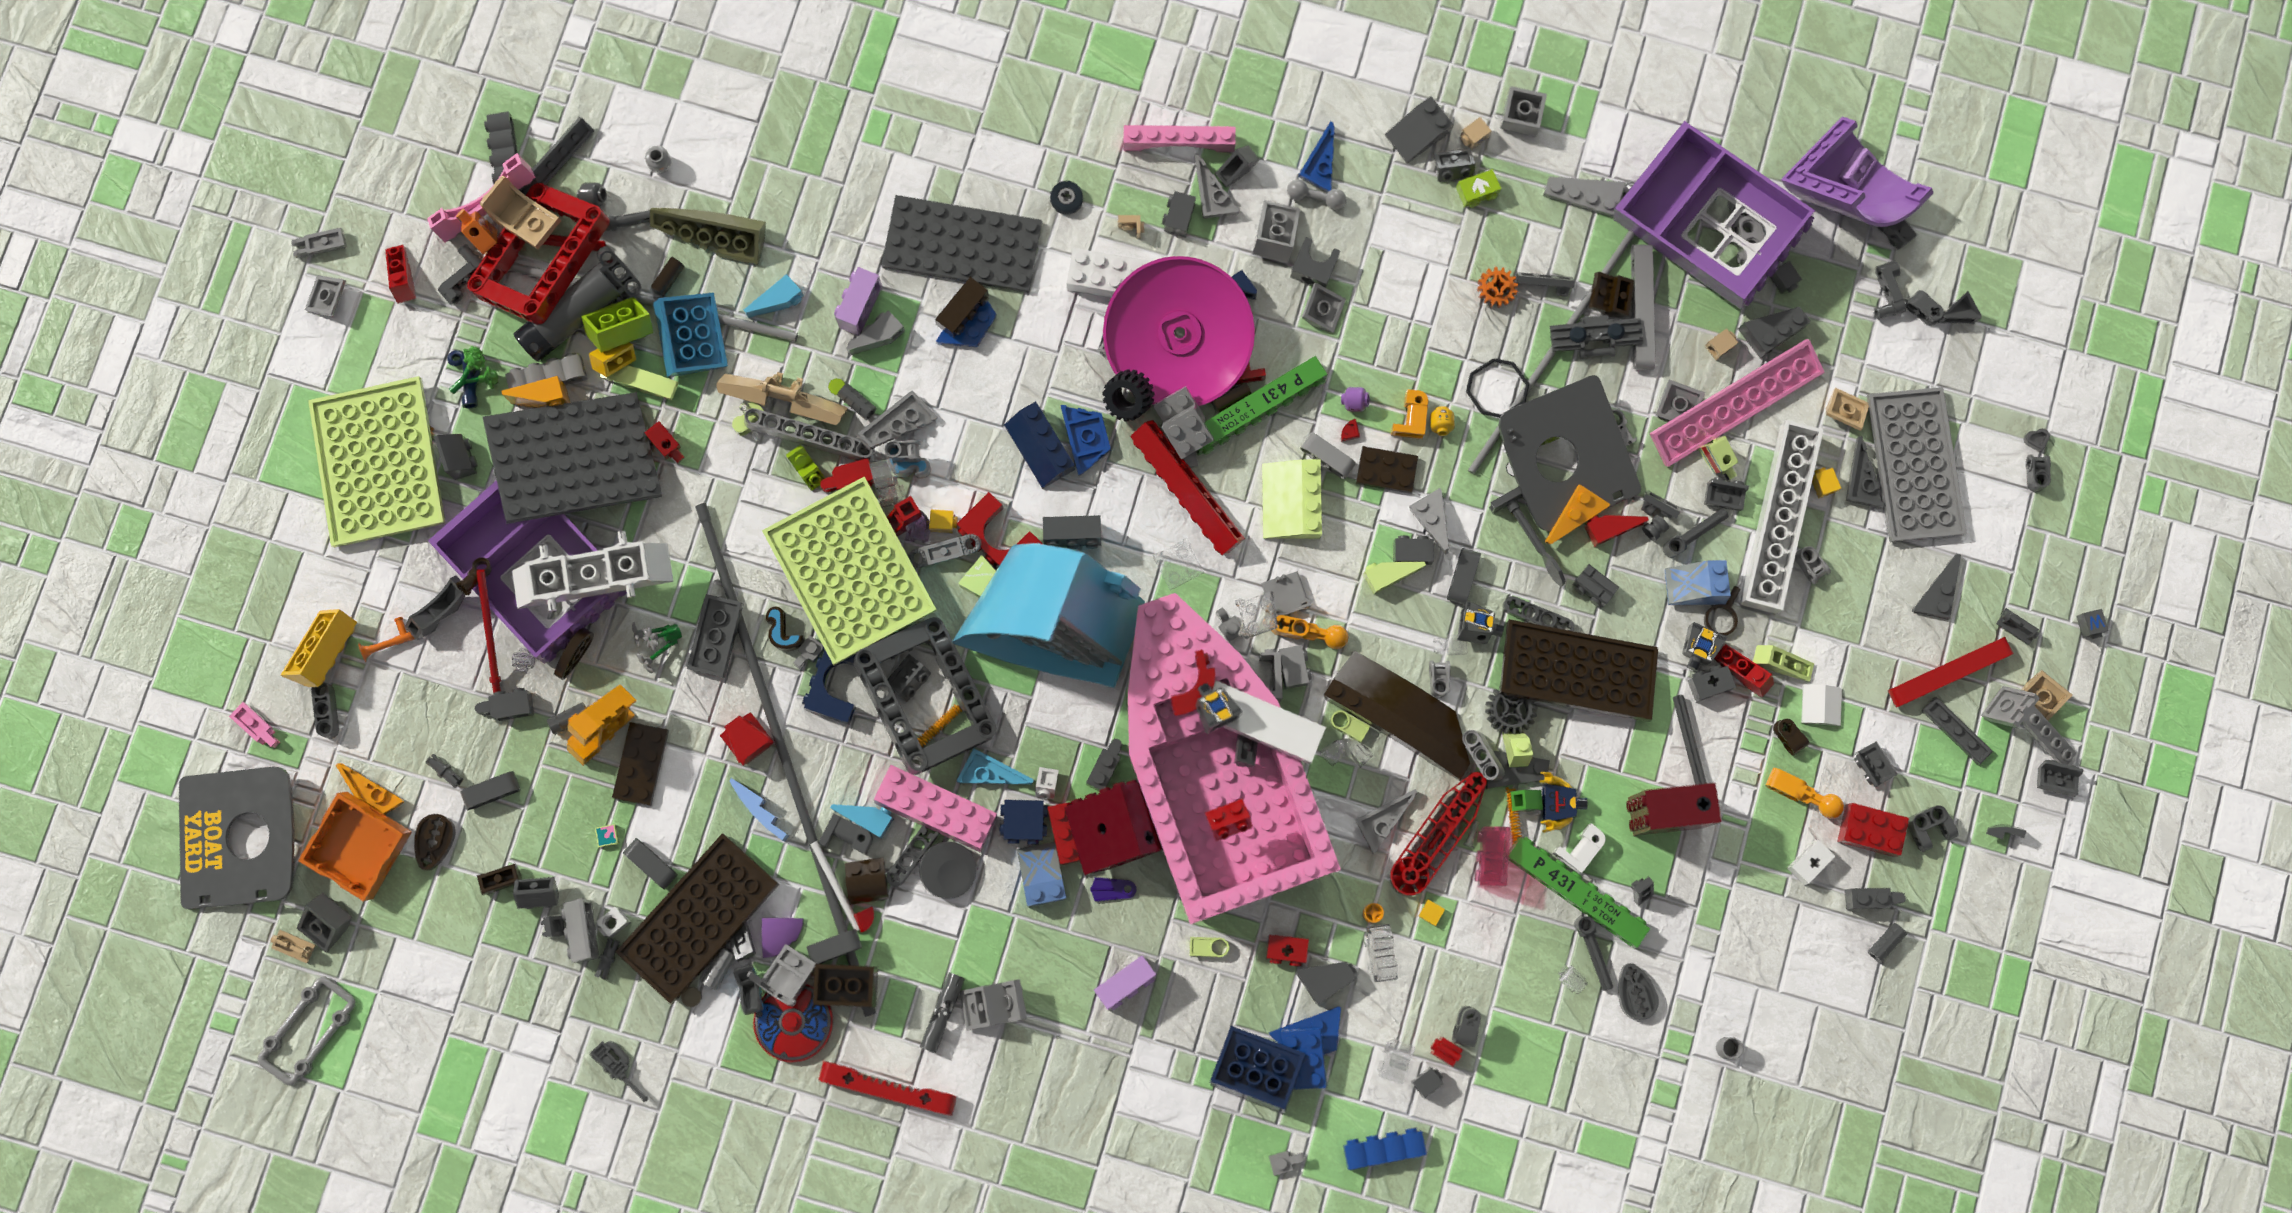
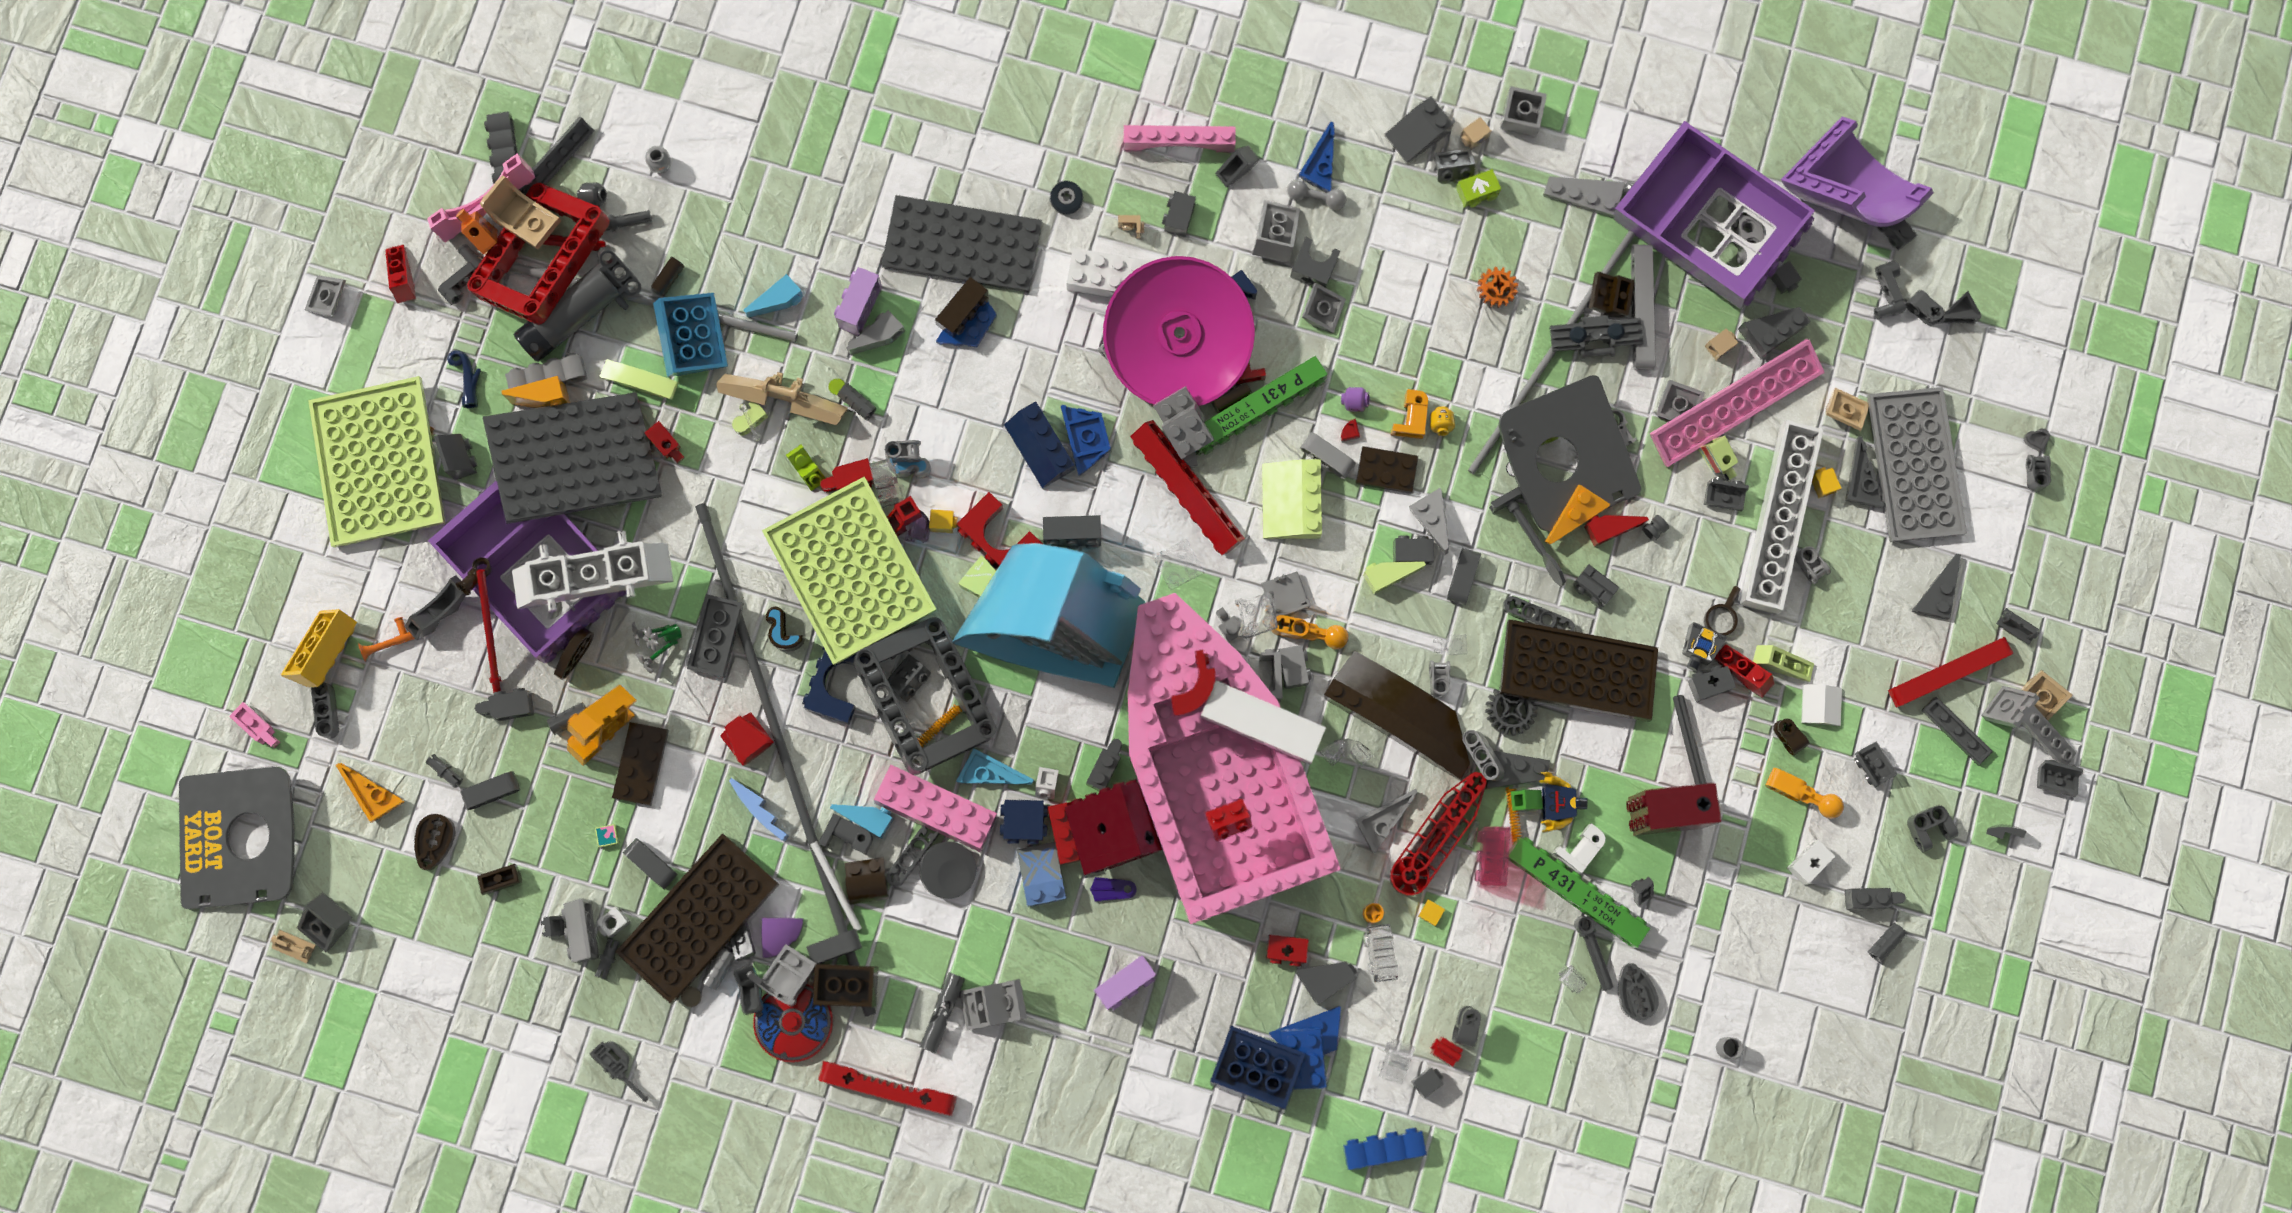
light grey bar [258,977,356,1086] -> none
light grey hinge [291,228,346,258] -> none
orange tile [298,791,412,901] -> none
bright green plant [449,346,499,394] -> none
clear gear [512,648,535,673] -> none
dark grey brick [513,877,559,909] -> none
lime brick [581,297,653,353] -> none
yellow brick [589,342,636,377] -> none
olive wedge [650,208,766,265] -> none
light grey beam [744,408,873,461] -> none
light grey plate [793,635,823,670] -> none
red tile [854,906,874,933] -> none
light grey wing [856,390,938,450] -> none
light grey plate [908,534,982,568] -> none
black tyre [1102,369,1155,422] -> none
yellowish green piece [1190,937,1229,957] -> none
light grey wing [1194,154,1239,219] -> none
torso [1196,683,1243,734] -> none
dark grey hinge [1234,734,1258,768] -> none
light grey plate [1269,1151,1305,1176] -> none
yellowish green piece [1330,710,1370,743] -> none
dark grey torso [1457,601,1504,644] -> none
black piece [1466,358,1529,418] -> none
yellowish green slope [1502,731,1533,767] -> none
dark grey hinge [1516,272,1575,297] -> none
dark grey hinge [1641,490,1681,519] -> none
dark grey axle [1663,509,1728,558] -> none
medium blue slope [1664,560,1731,605] -> none
red brick [1837,803,1909,857] -> none
lavender slope [1839,148,1877,189] -> none
dark grey brick [2076,609,2109,640] -> none

